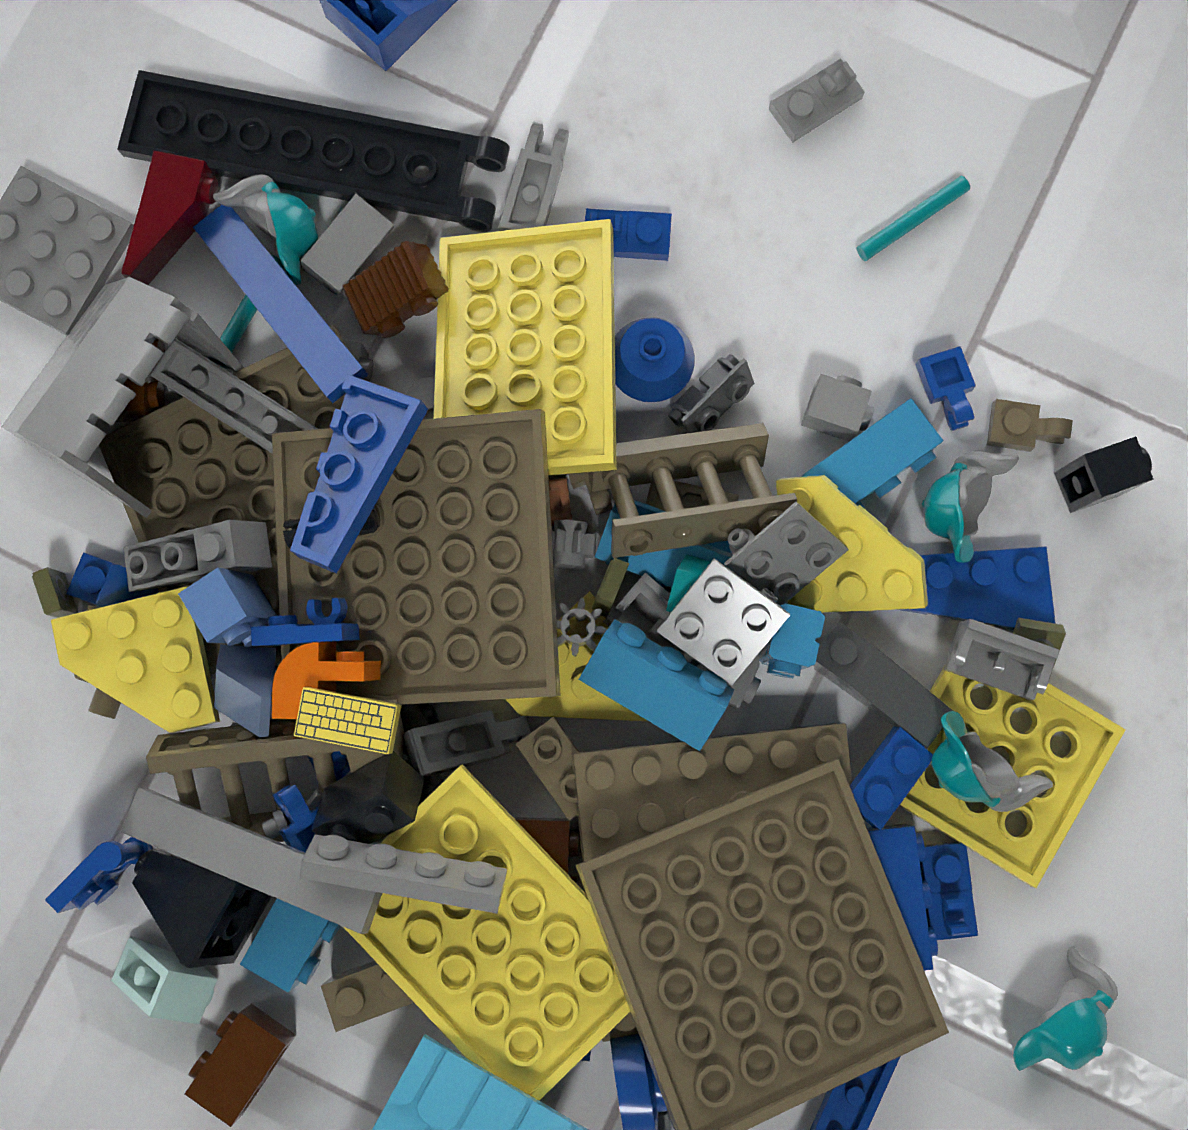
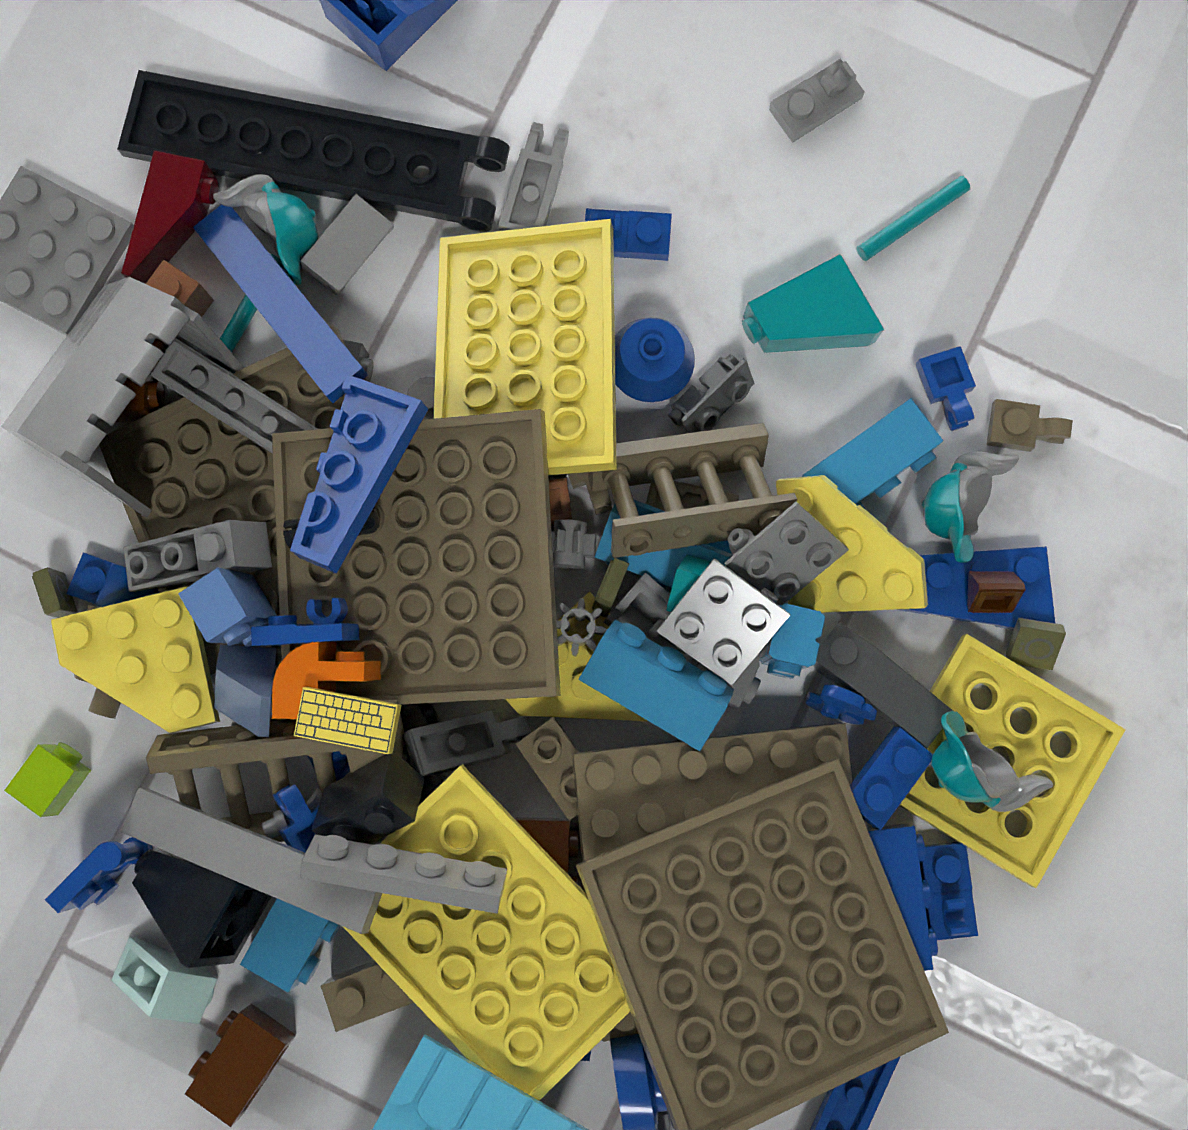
reddish brown brick [342,241,449,338] -> none
light grey brick [801,374,874,442] -> none
light grey hinge [943,619,1060,700] -> none
teal hair [1013,946,1118,1071] -> none
black brick [1054,436,1154,513] -> none
none -> lime brick [4,742,91,817]
none -> nougat brick [146,260,214,317]
none -> teal slope [742,254,884,353]
none -> blue piece [805,685,877,725]
none -> reddish brown slope [967,571,1026,613]

